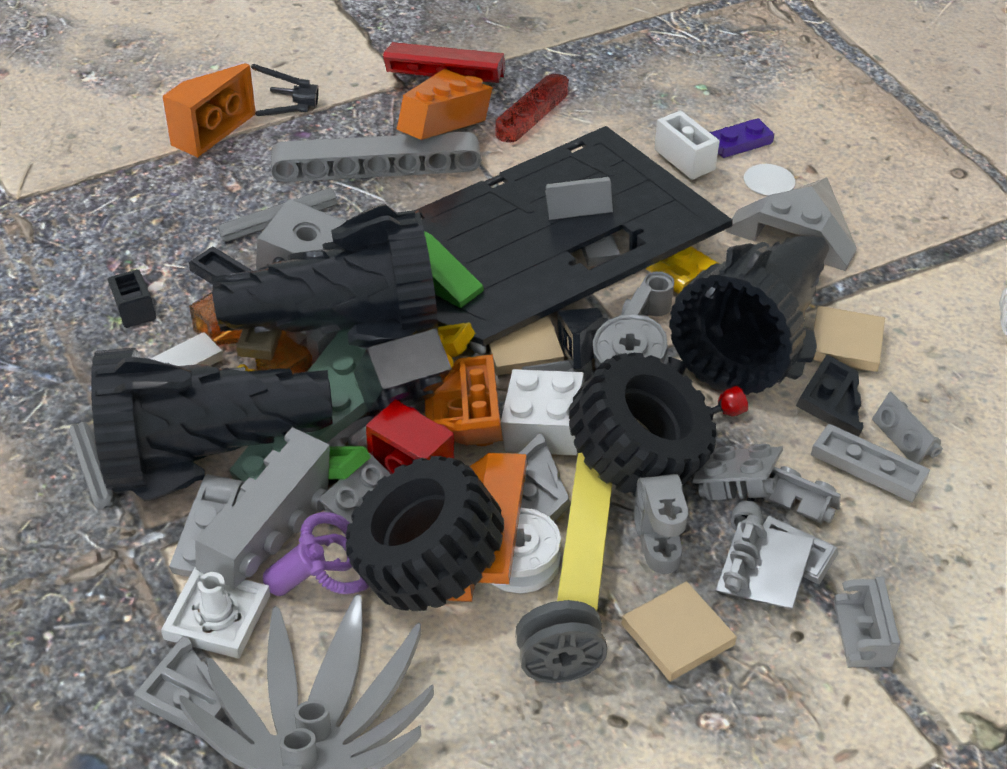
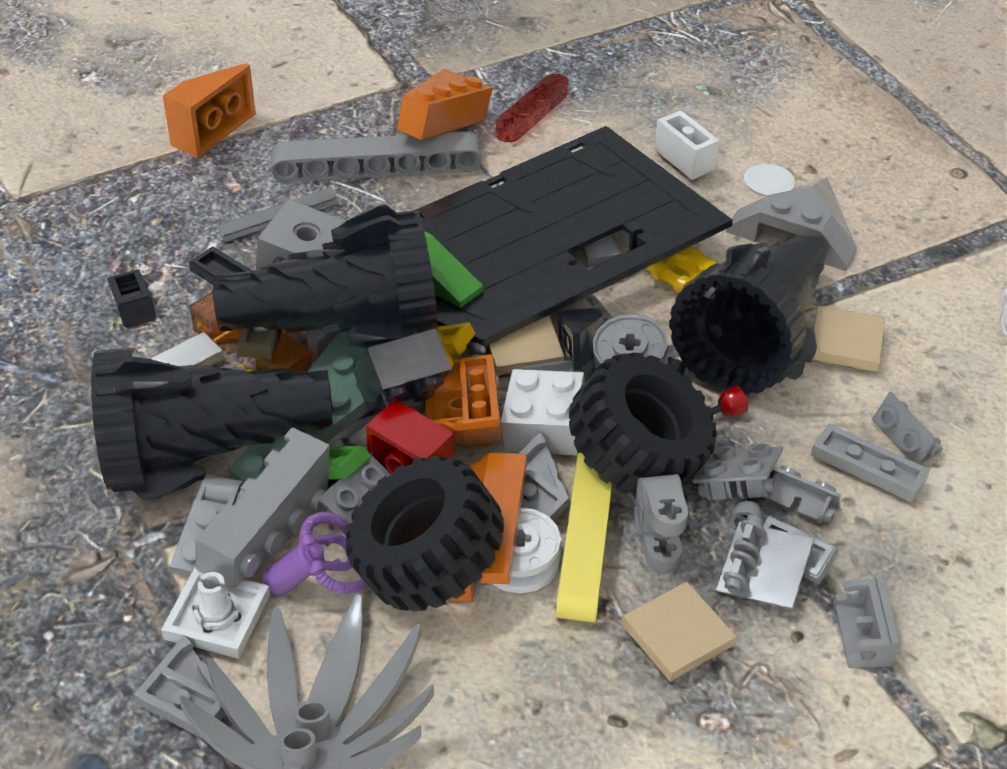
light grey axle [69,422,115,509] -> none
black plant [251,64,319,116] -> none
red slope [383,42,505,83] -> none
dark grey wheel [515,600,607,683] -> none
light grey panel [545,177,613,220] -> none
light grey plate [621,272,674,316] -> none
dark purple hinge [709,118,775,158] -> none
black wing [796,355,864,437] -> none

